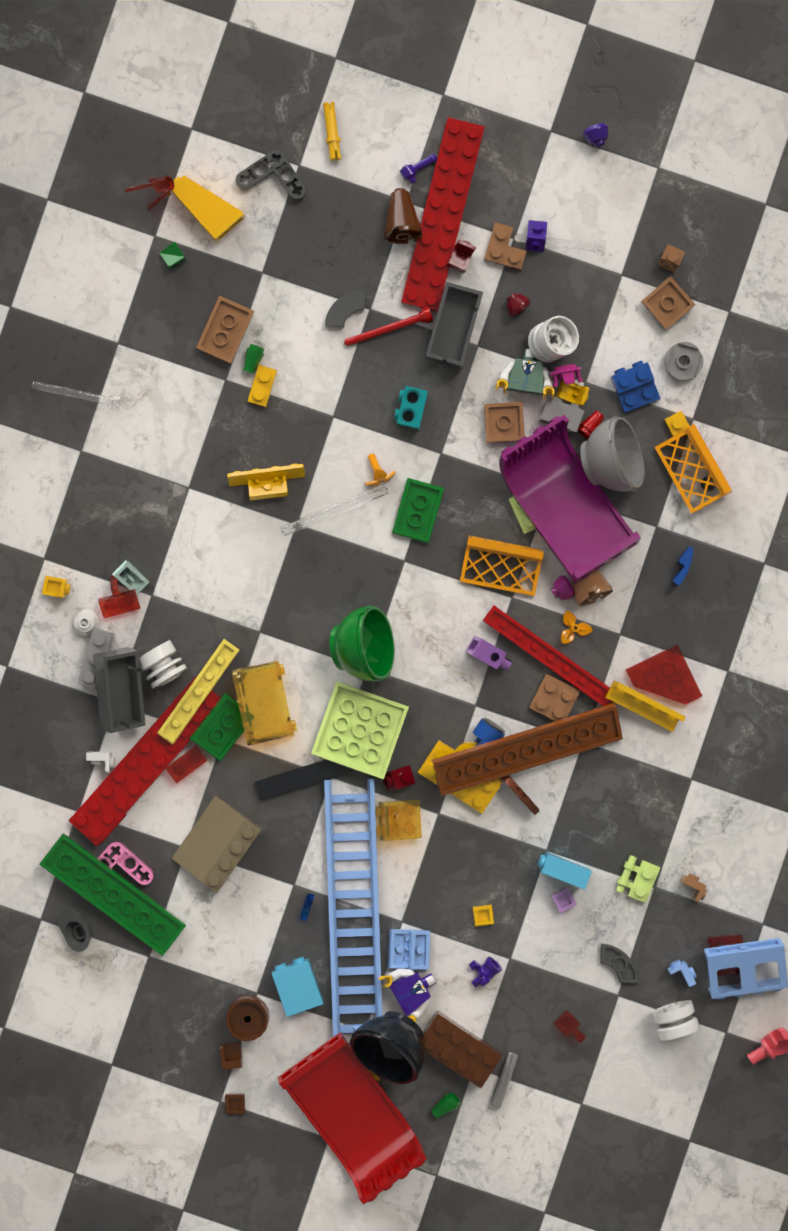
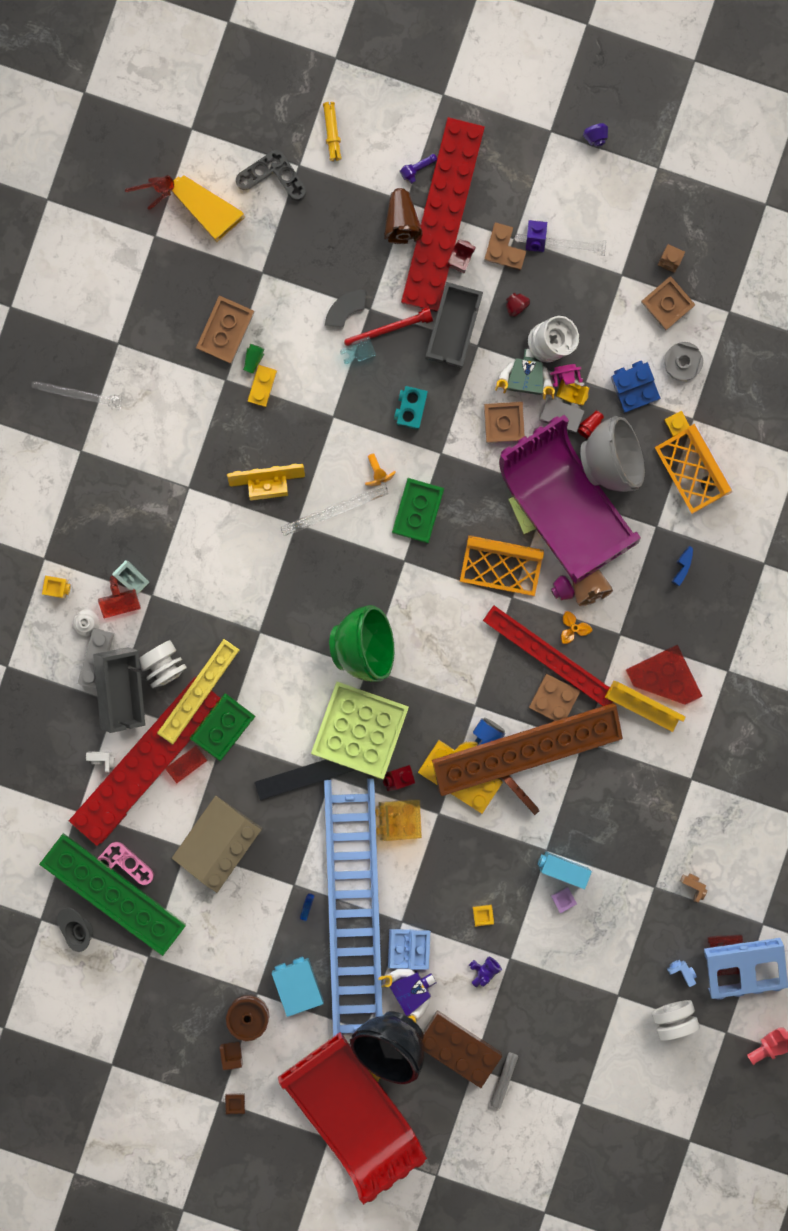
green slope [160,242,186,269] -> none
clear yellow windscreen [232,660,297,746] -> none
green cone [431,1092,461,1119] -> none
medium lavender torso [465,635,512,671] -> none
clear red plate [553,1009,586,1043] -> none
dark grey tile [600,943,639,984] -> none
yellowish green plate [616,855,660,903] -> none
none -> clear light blue plate [340,336,376,364]

